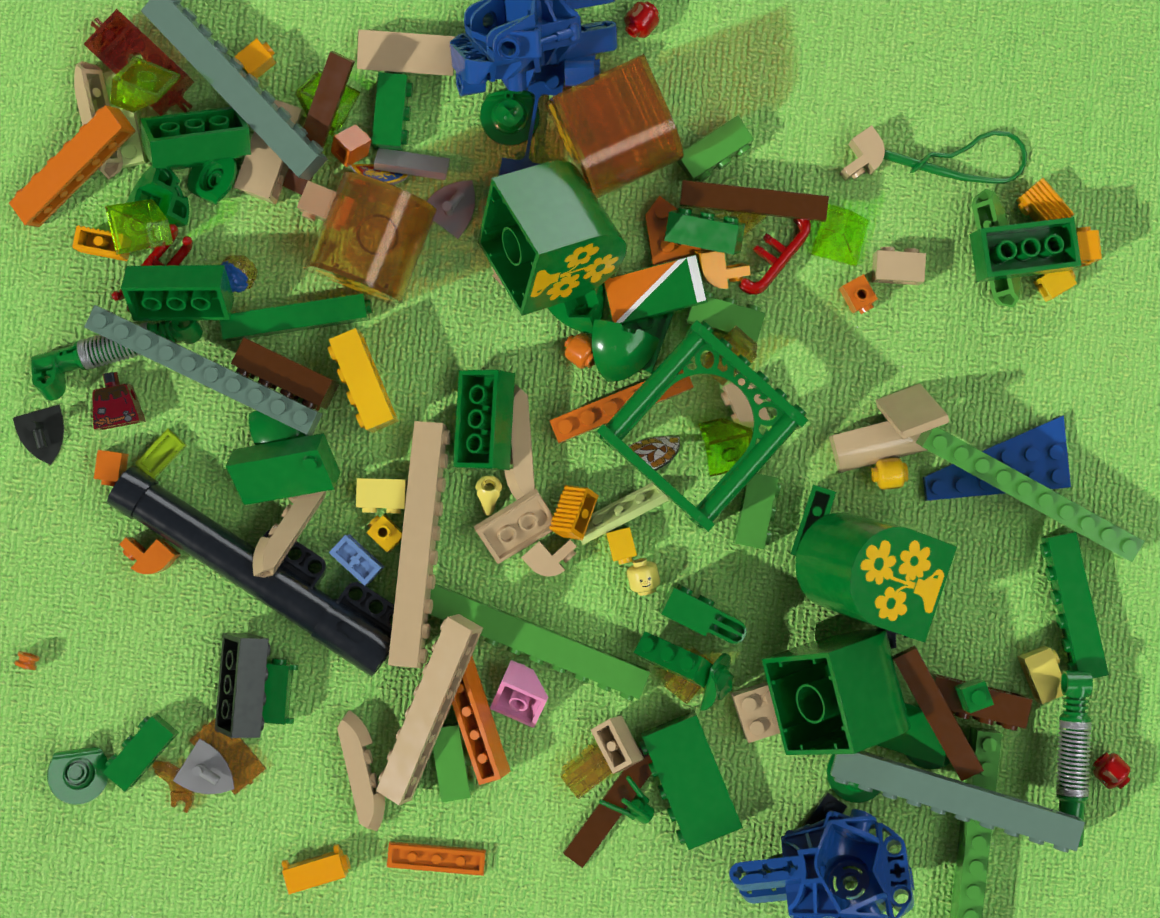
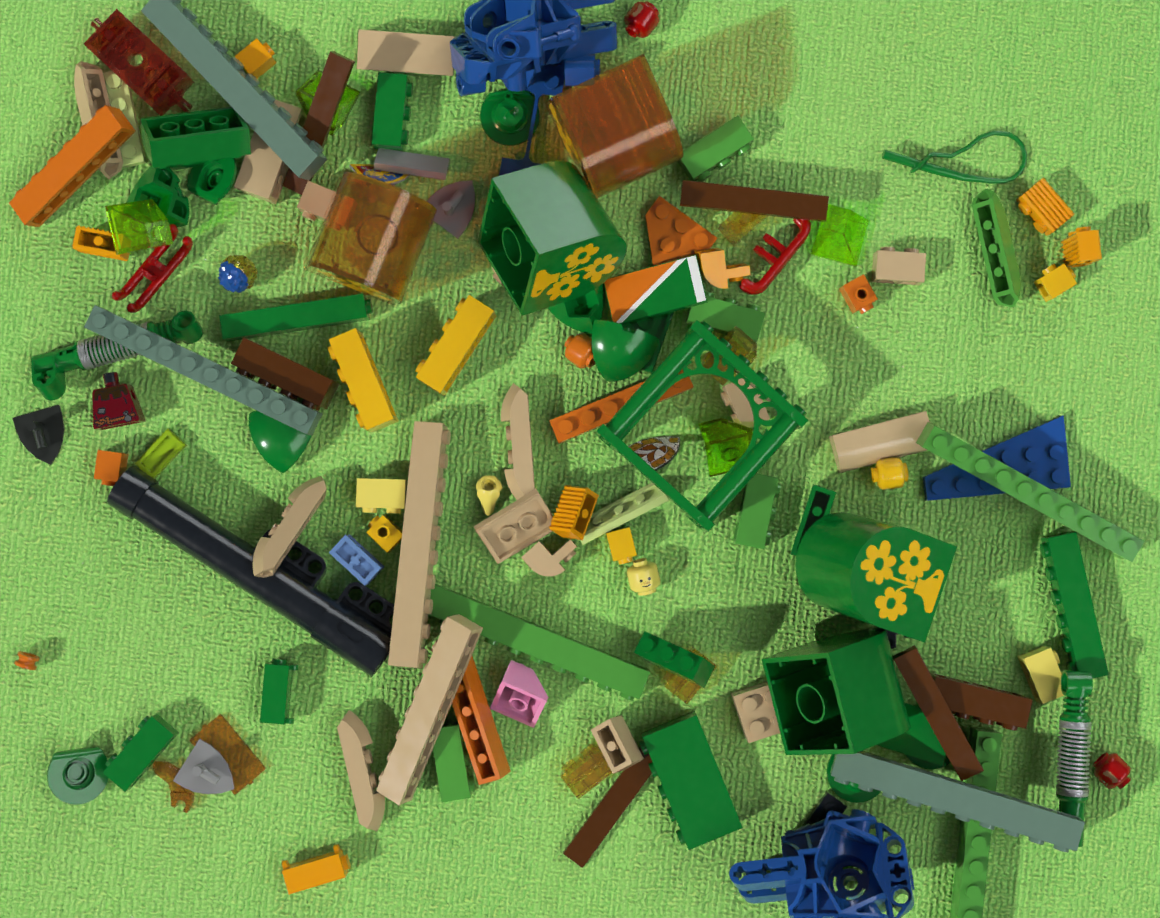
clear neon green slope [110,56,181,112] -> none
orange brick [119,537,181,574] -> none
green brick [121,265,234,321] -> none
pearl dark grey brick [214,633,270,738] -> none
green brick [226,433,341,505] -> none
orange brick [331,124,372,167] -> none
orange tile [387,841,486,876] -> none
green brick [453,370,515,470] -> none
green plant [599,775,654,824] -> none
green brick [659,584,747,644] -> none
green brick [664,207,746,255] -> none
green hat [700,653,734,711] -> none
tan brick [840,125,885,181] -> none
tan tile [875,384,949,439] -> none
green brick [955,678,994,713] -> none
green brick [970,217,1082,282] -> none
none -> yellow brick [415,295,496,396]

